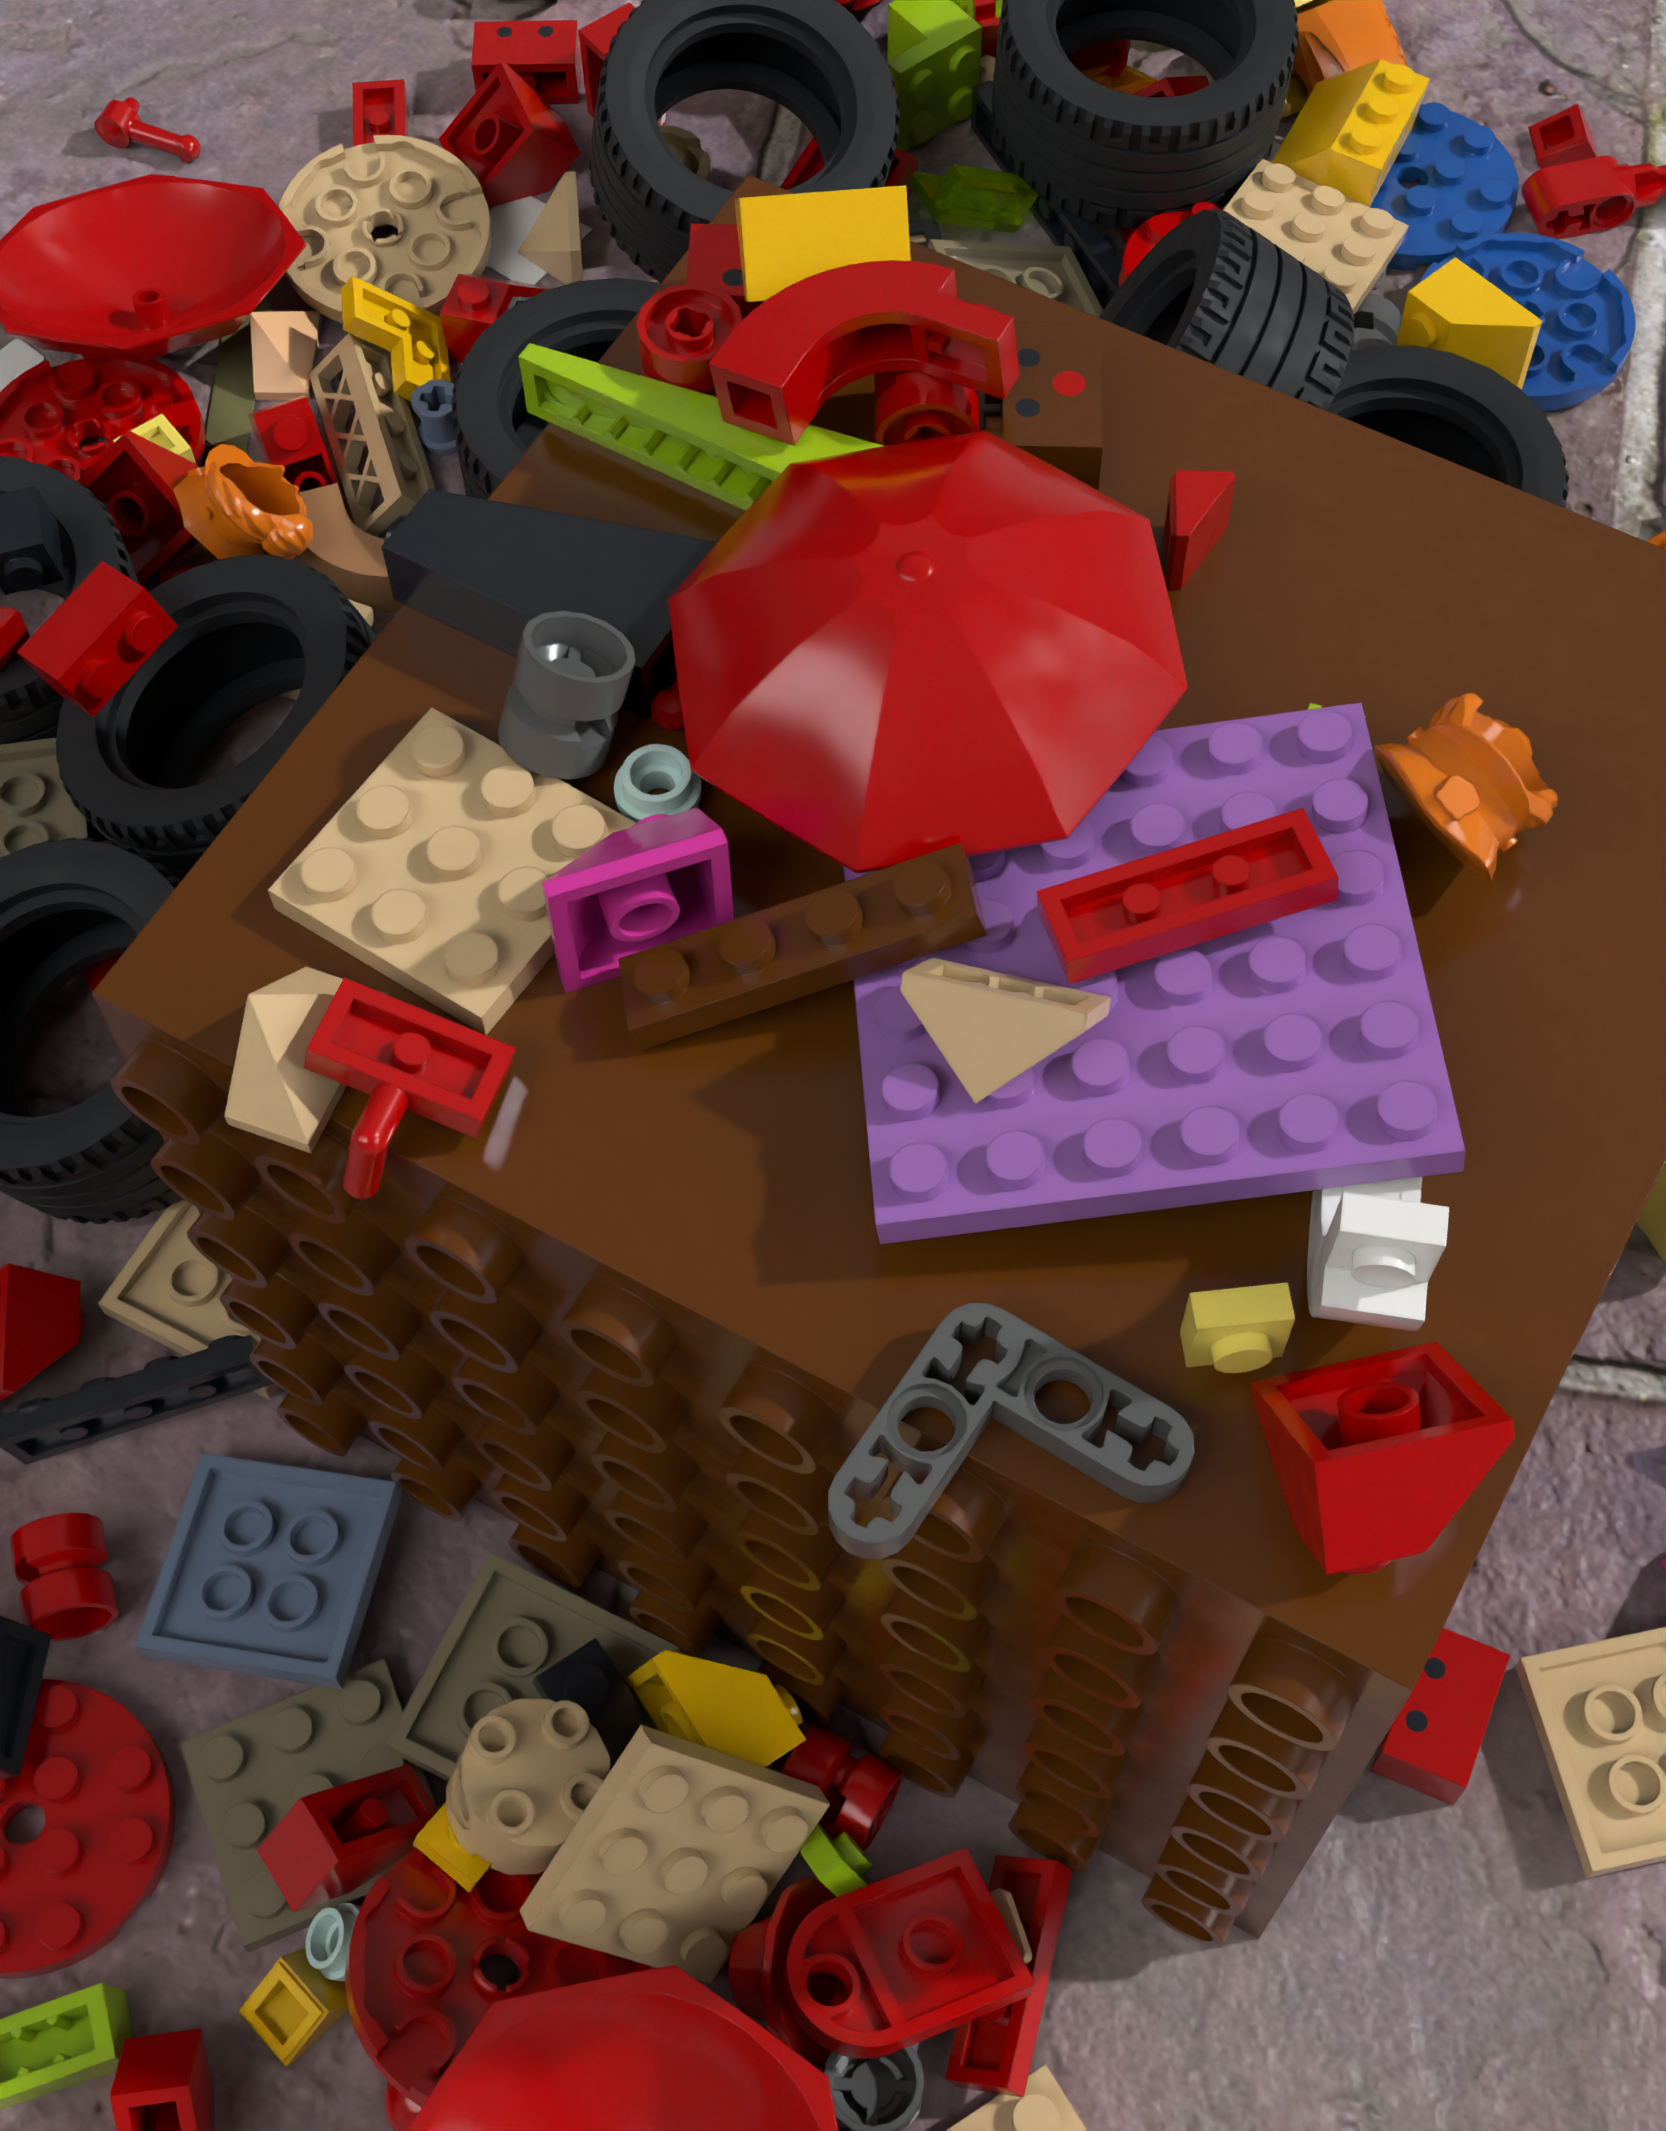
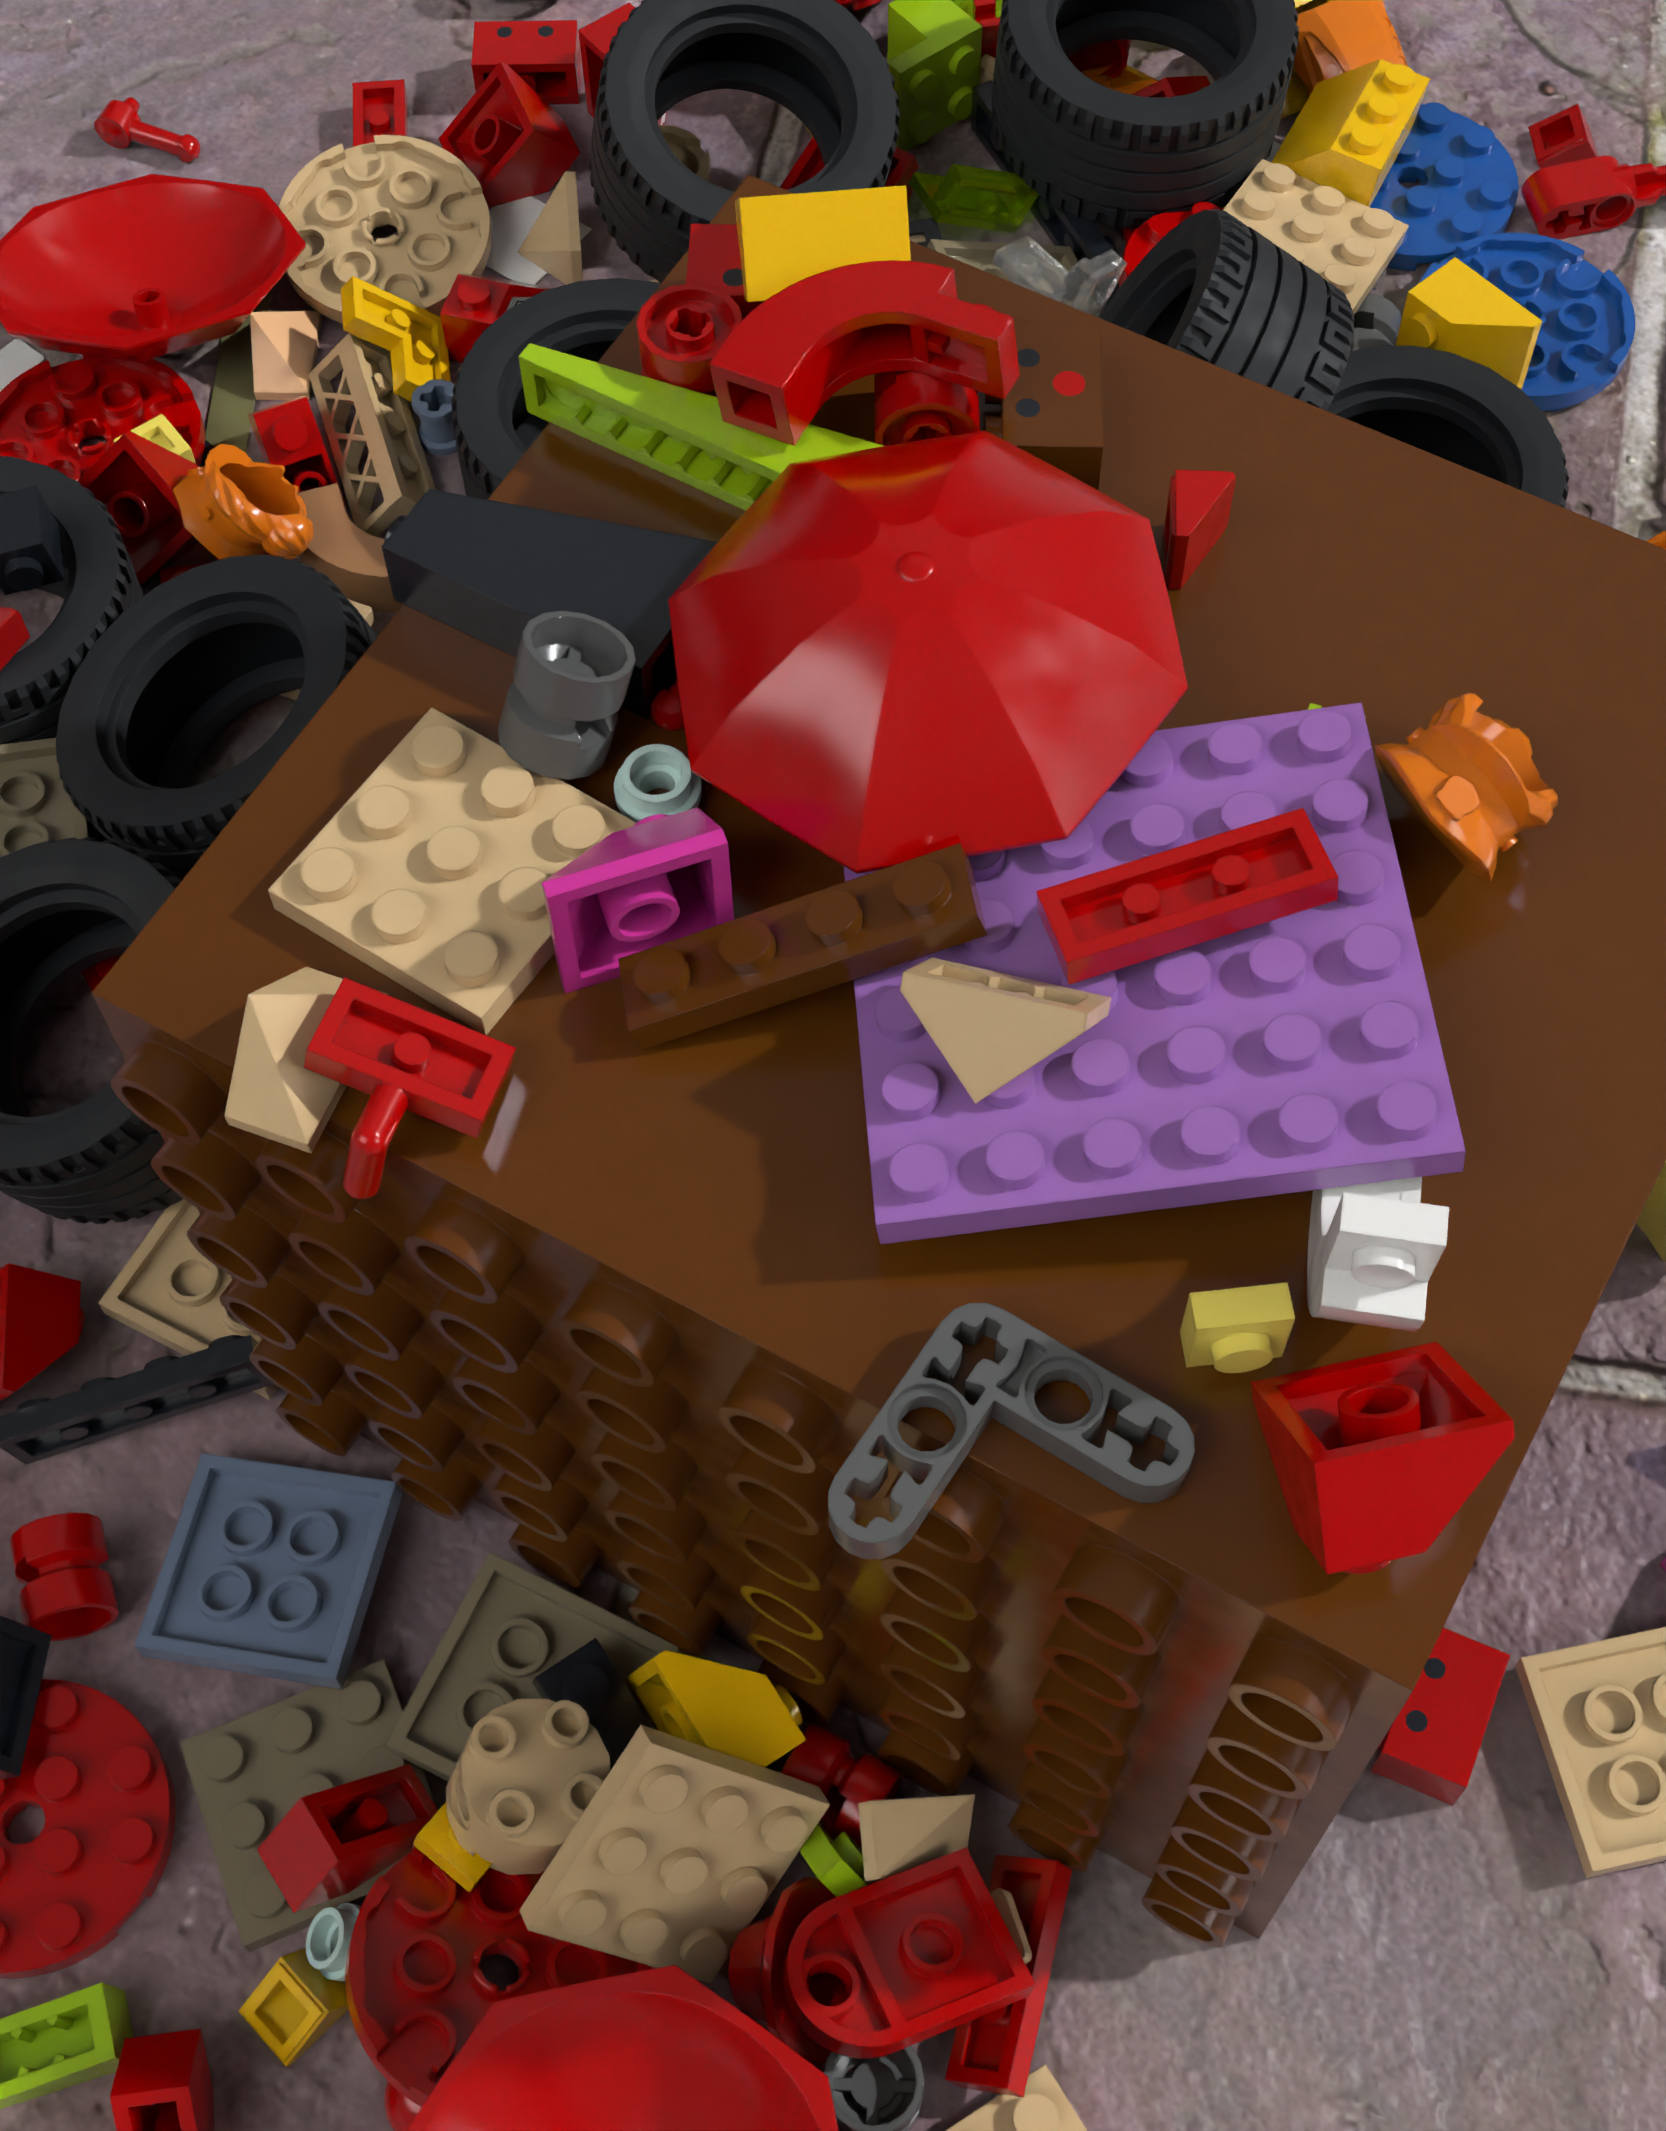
red brick [17,561,178,717] -> none
none -> tan slope [858,1794,975,1882]
none -> clear bracket [993,236,1127,316]

